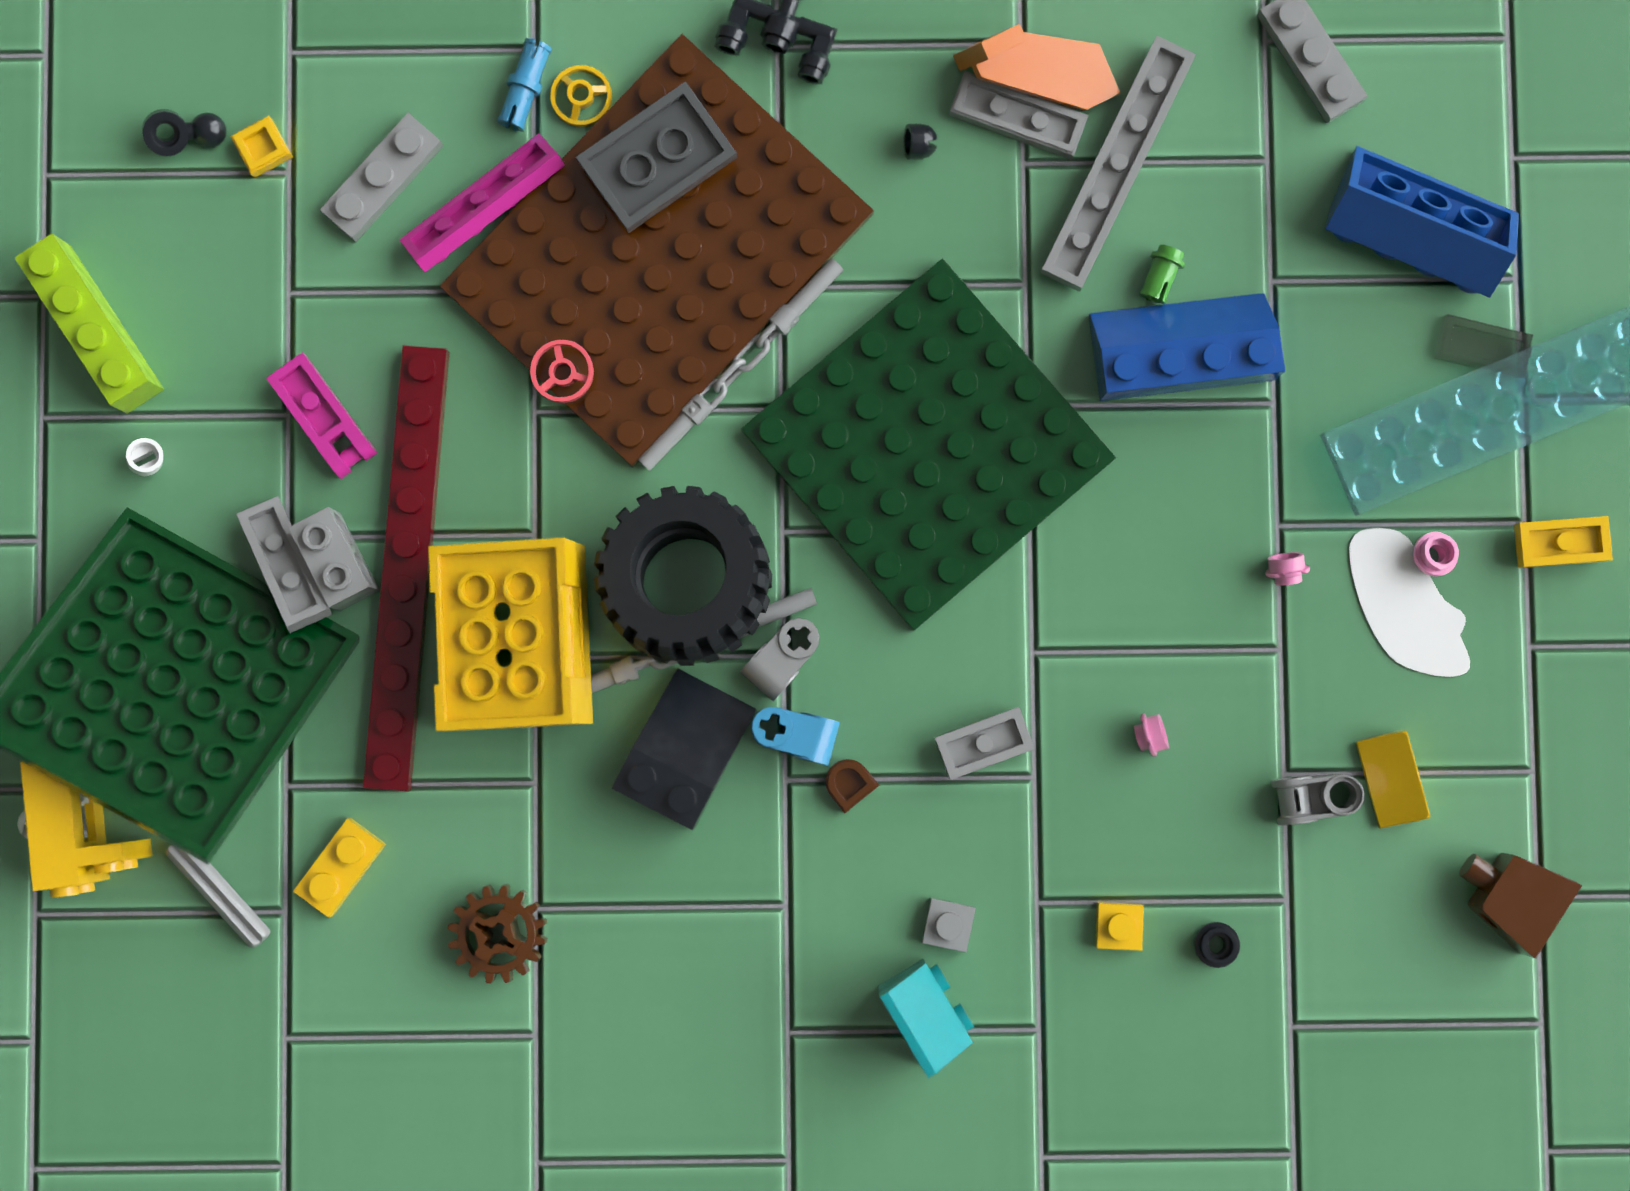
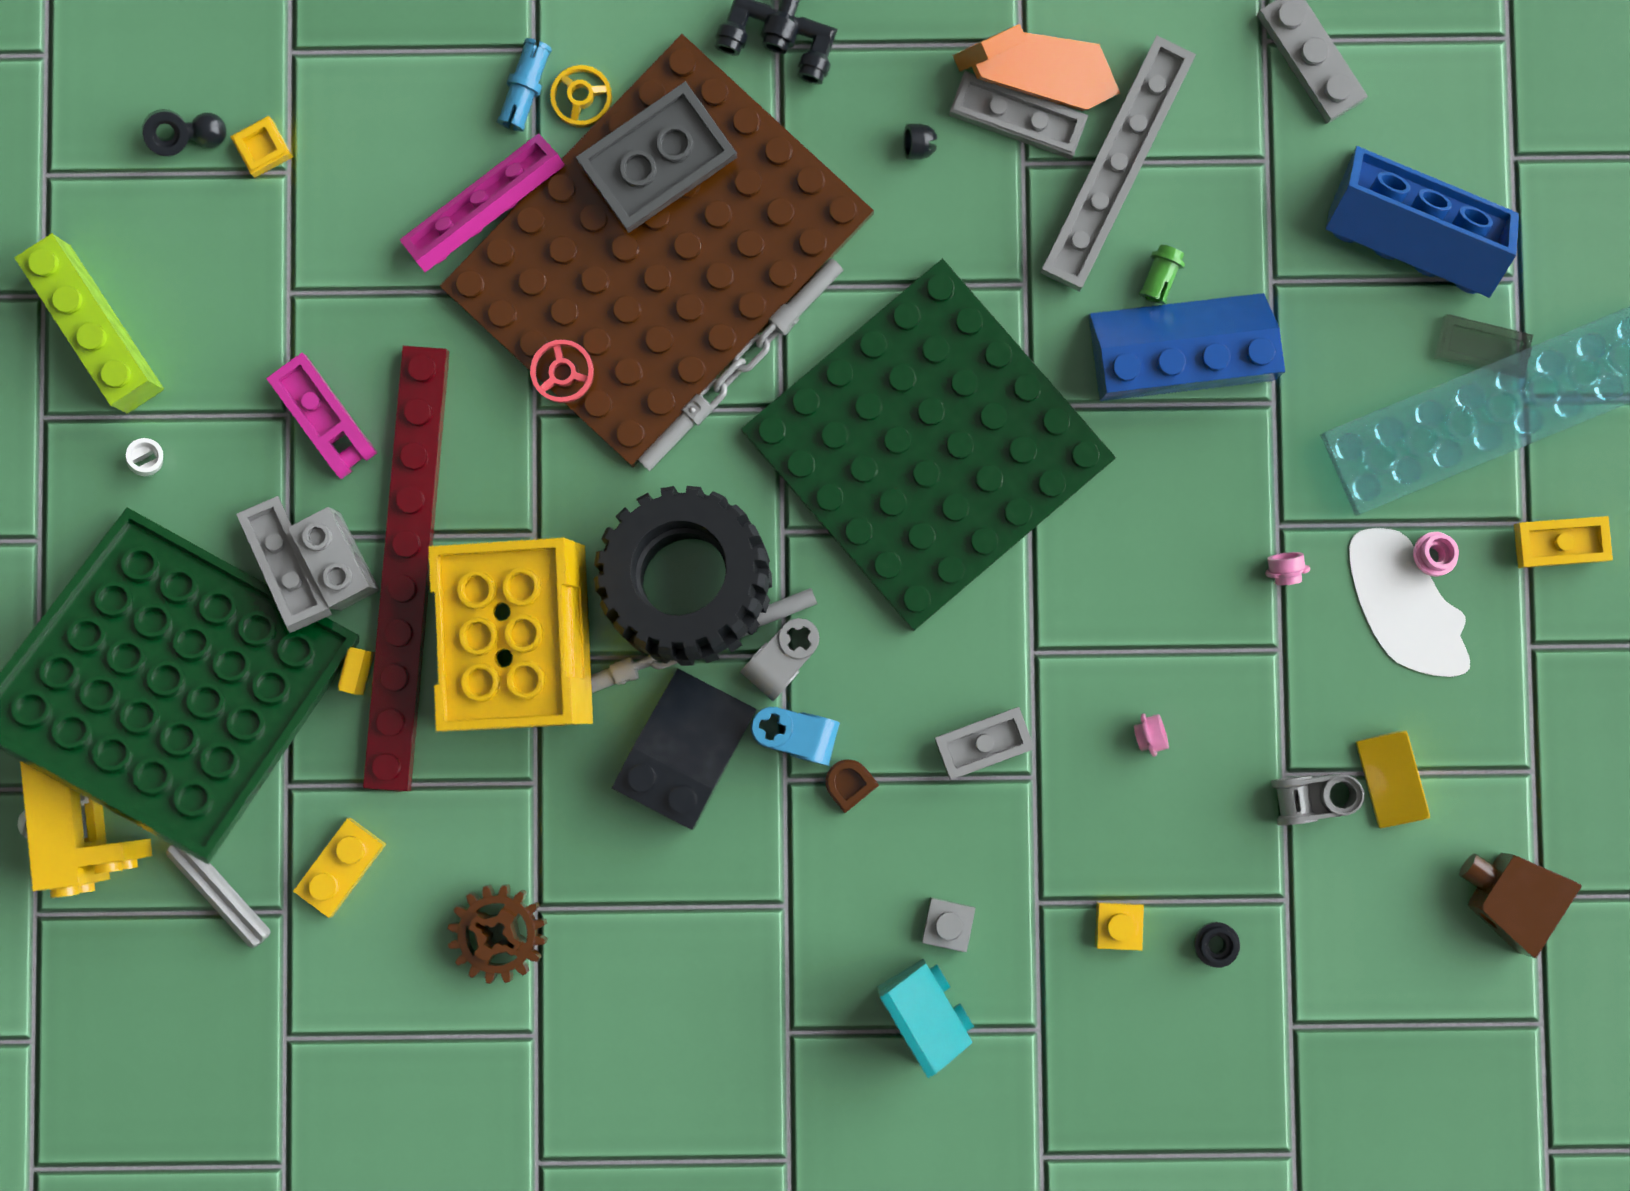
light grey plate [320,113,444,242] -> none
none -> yellow tile [337,647,375,695]

